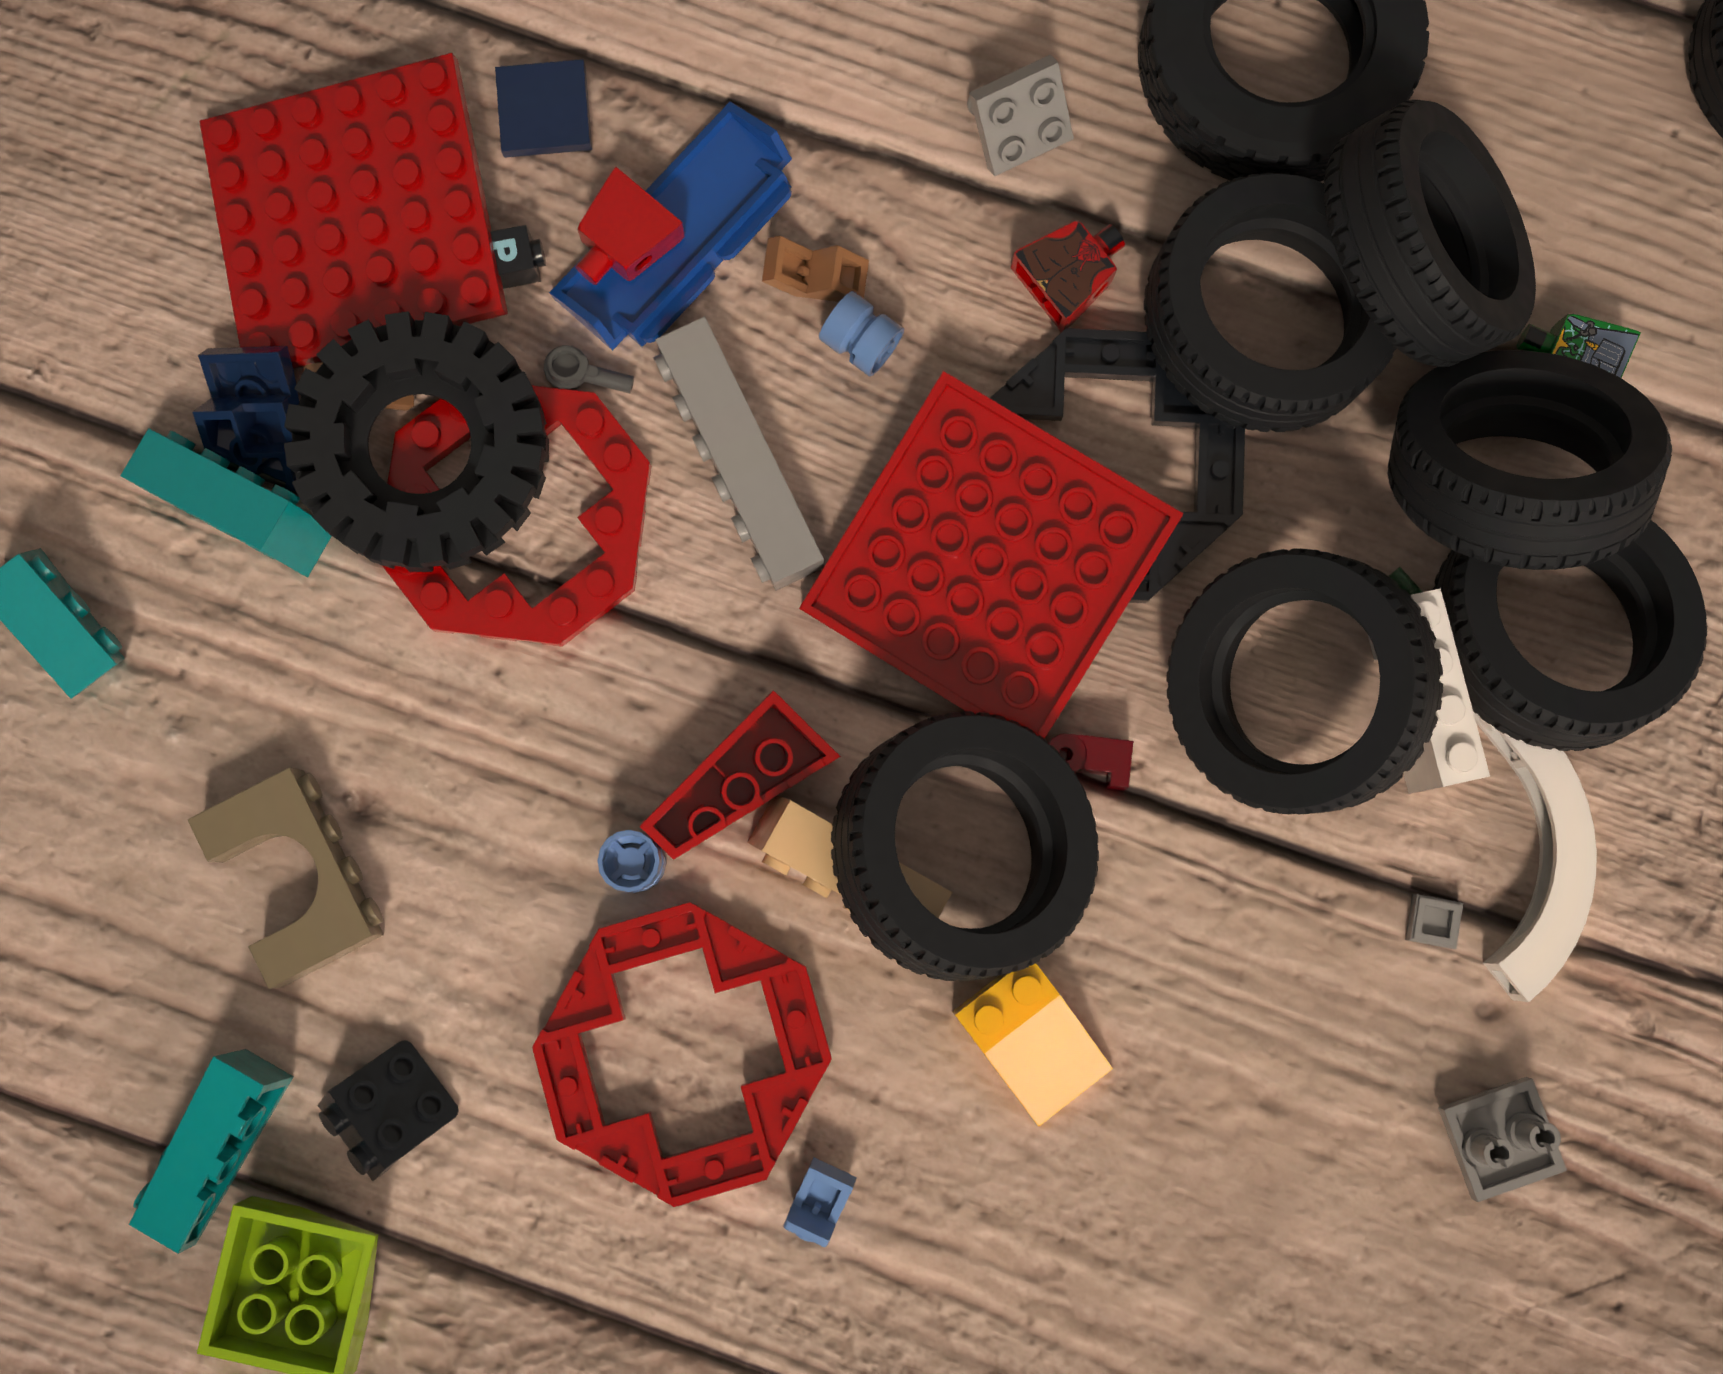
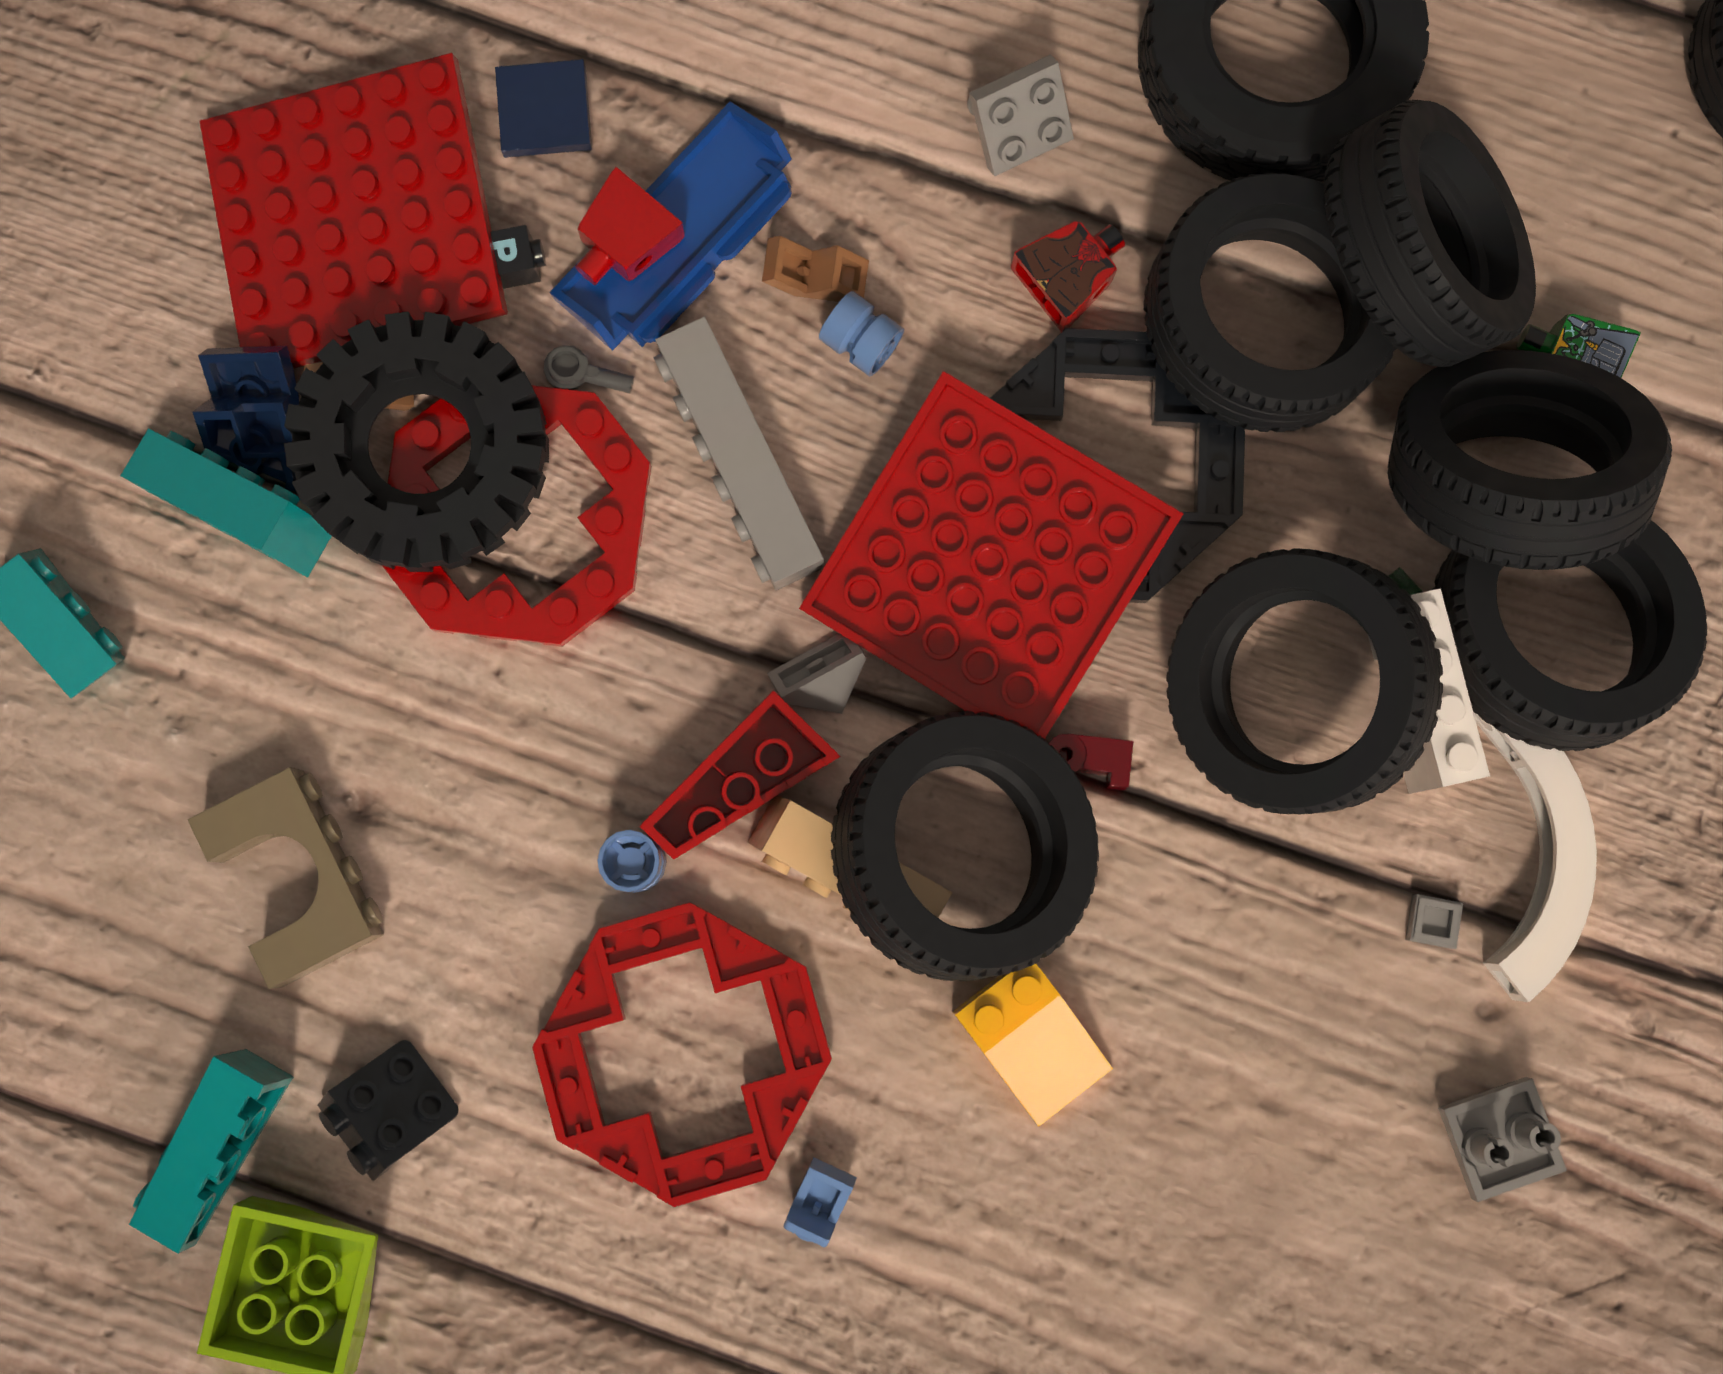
none -> light grey slope [767,634,866,714]

